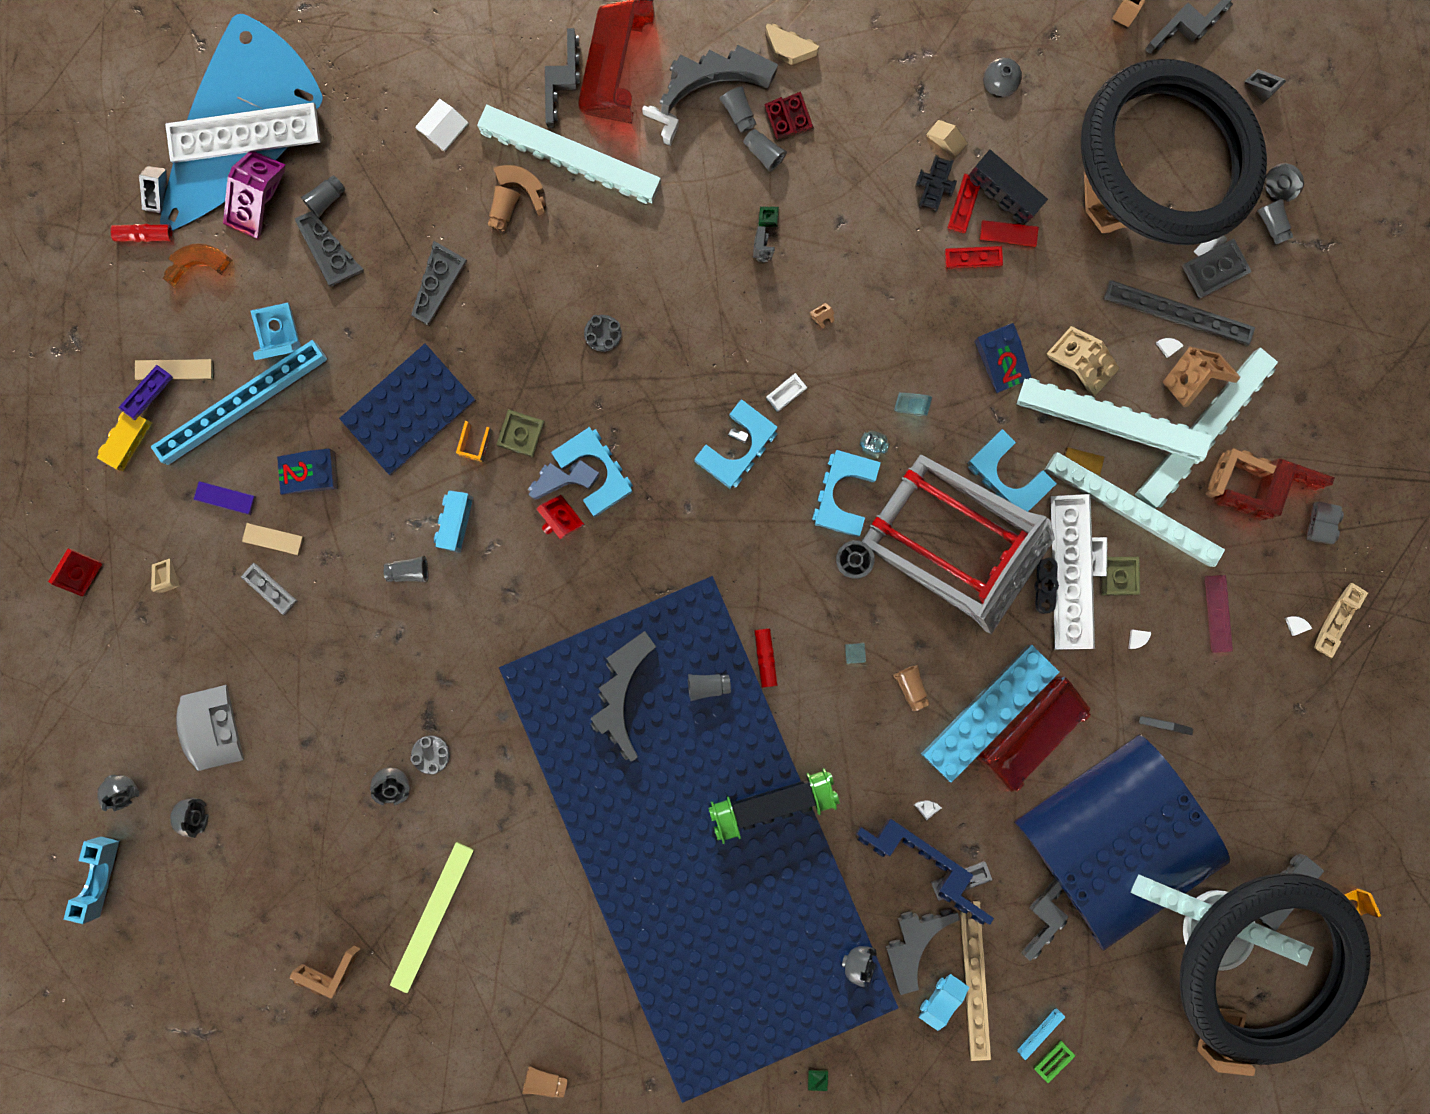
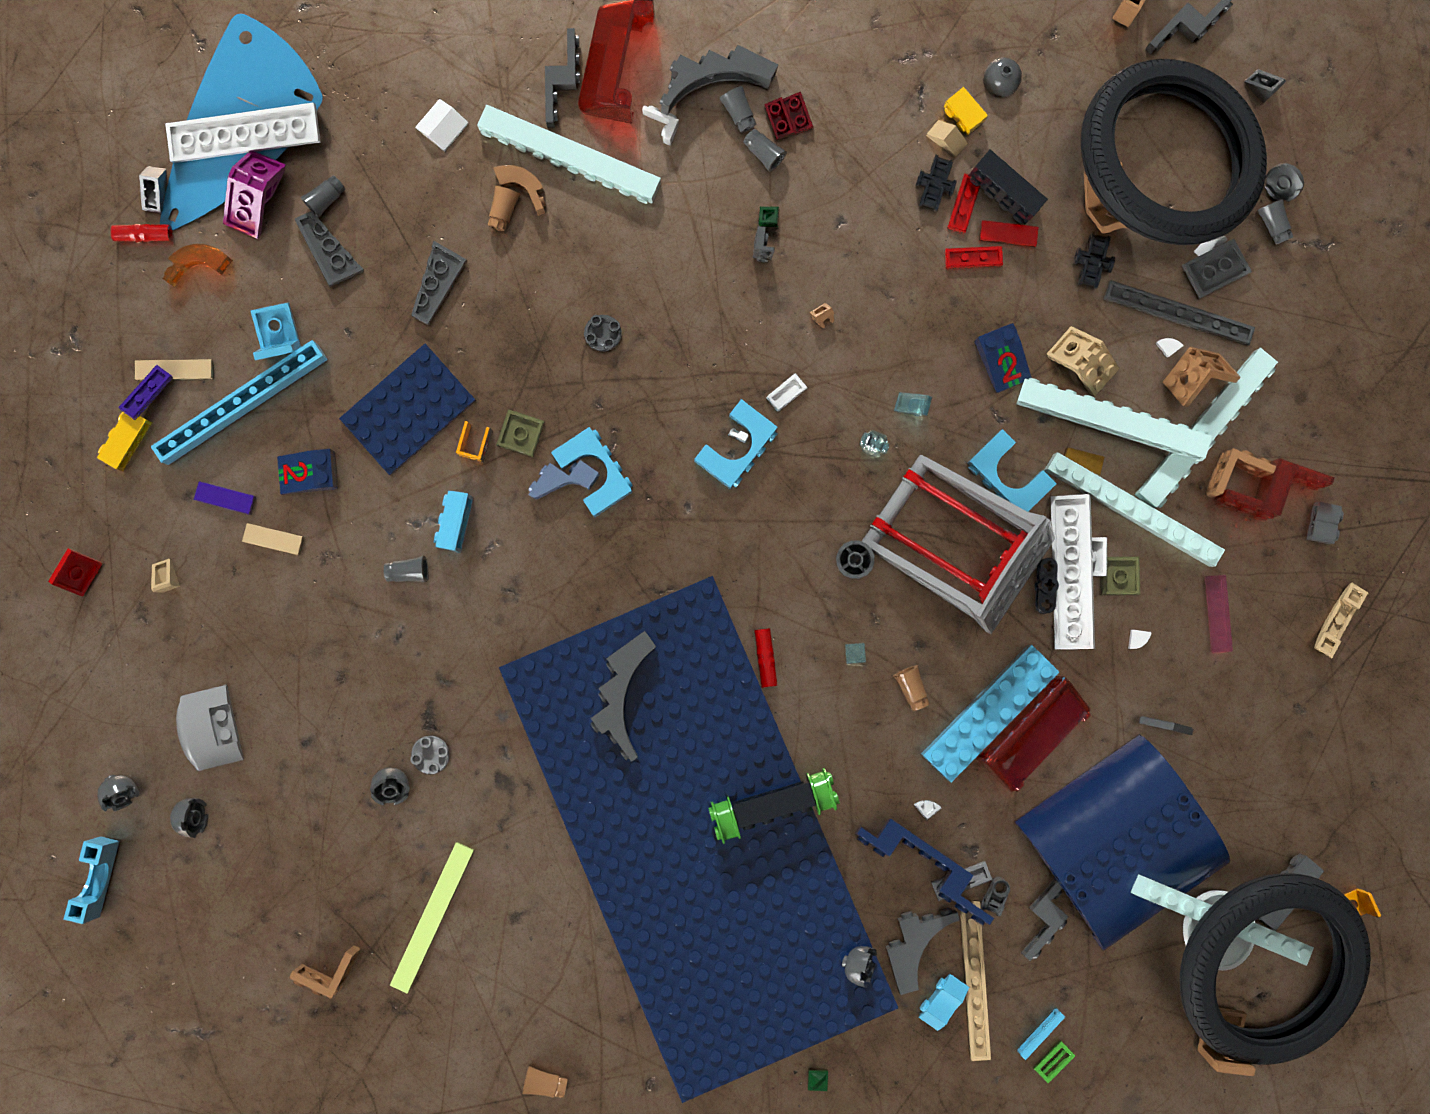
light grey tile [241,563,297,615] -> none
red tile [537,495,584,539] -> none
dark grey plant [688,674,731,701] -> none
tan slope [765,23,819,65] -> none
medium azure arch [812,450,881,537] -> none
white tile [1285,617,1312,636] -> none
none -> yellow brick [944,87,988,135]
none -> dark grey piece [980,876,1010,917]
none -> black axle [1073,232,1115,289]

